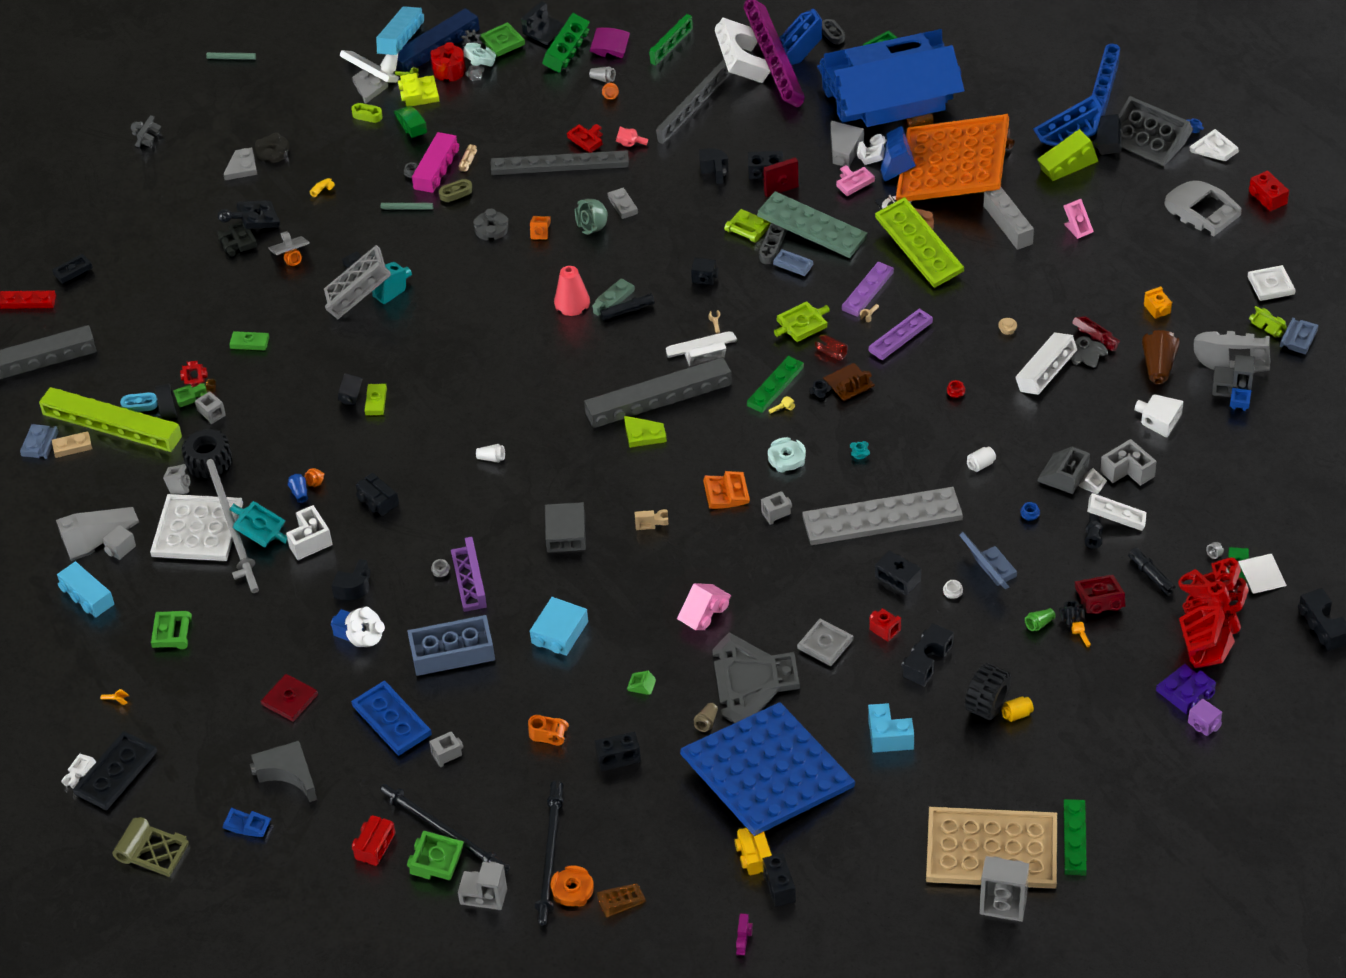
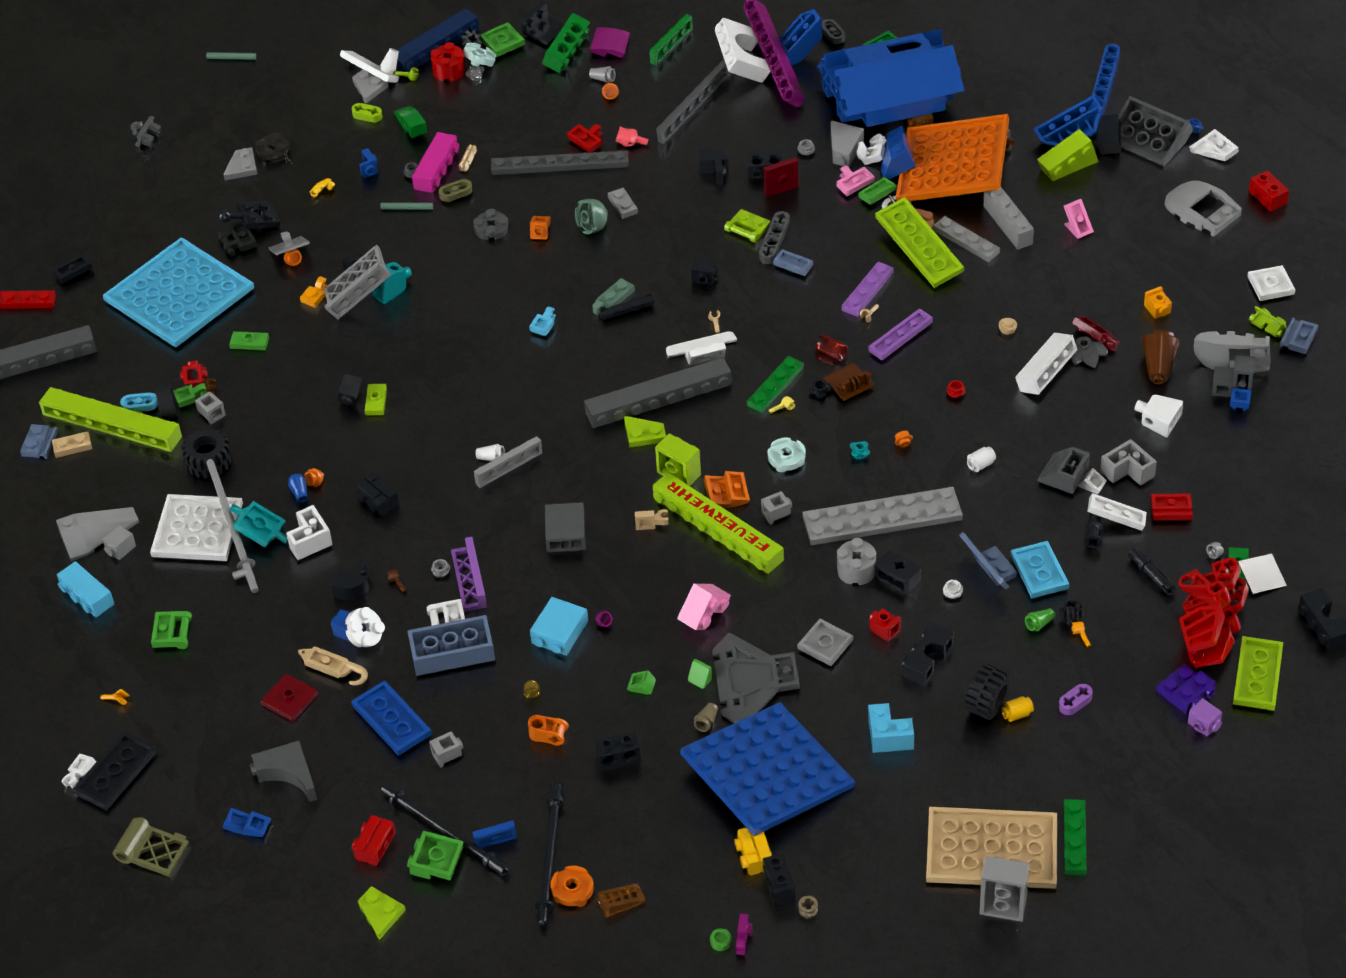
light grey brick [163,464,190,495] -> none
medium azure brick [376,6,424,55] -> none
neon yellow plate [398,73,440,107] -> none
light grey brick [458,862,507,910] -> none
coral cone [554,266,590,316] -> none
sand green plate [757,191,867,258] -> none
lime plate [774,301,830,342] -> none
blue plate [1020,502,1040,520] -> none
dark red plate [1075,575,1126,614] -> none
none -> medium azure plate [103,237,254,348]
none -> tan plate [298,646,368,686]
none -> light orange plate [300,276,328,308]
none -> lime wing [358,886,405,939]
none -> blue bracket [360,148,378,178]
none -> reddish brown hand [387,569,407,593]
none -> white plate [427,599,465,625]
none -> blue tile [472,820,517,849]
none -> light grey plate [474,436,542,488]
none -> clear yellow hinge [523,680,540,698]
none -> medium azure plate [529,306,556,336]
none -> magenta hinge [595,611,613,627]
none -> lime brick [653,472,784,574]
none -> lime brick [655,433,701,486]
none -> bright green slope [688,659,712,689]
none -> bright green tile [710,928,732,951]
none -> light grey plate [798,139,815,155]
none -> dark tan bush [799,896,818,918]
none -> light grey brick [837,538,876,585]
none -> bright green plate [859,177,896,205]
none -> orange plate [895,431,913,447]
none -> light grey plate [933,216,1000,262]
none -> medium azure plate [1010,541,1069,599]
none -> medium lavender beam [1059,684,1093,715]
none -> red plate [1151,494,1193,521]
none -> lime plate [1233,636,1284,711]

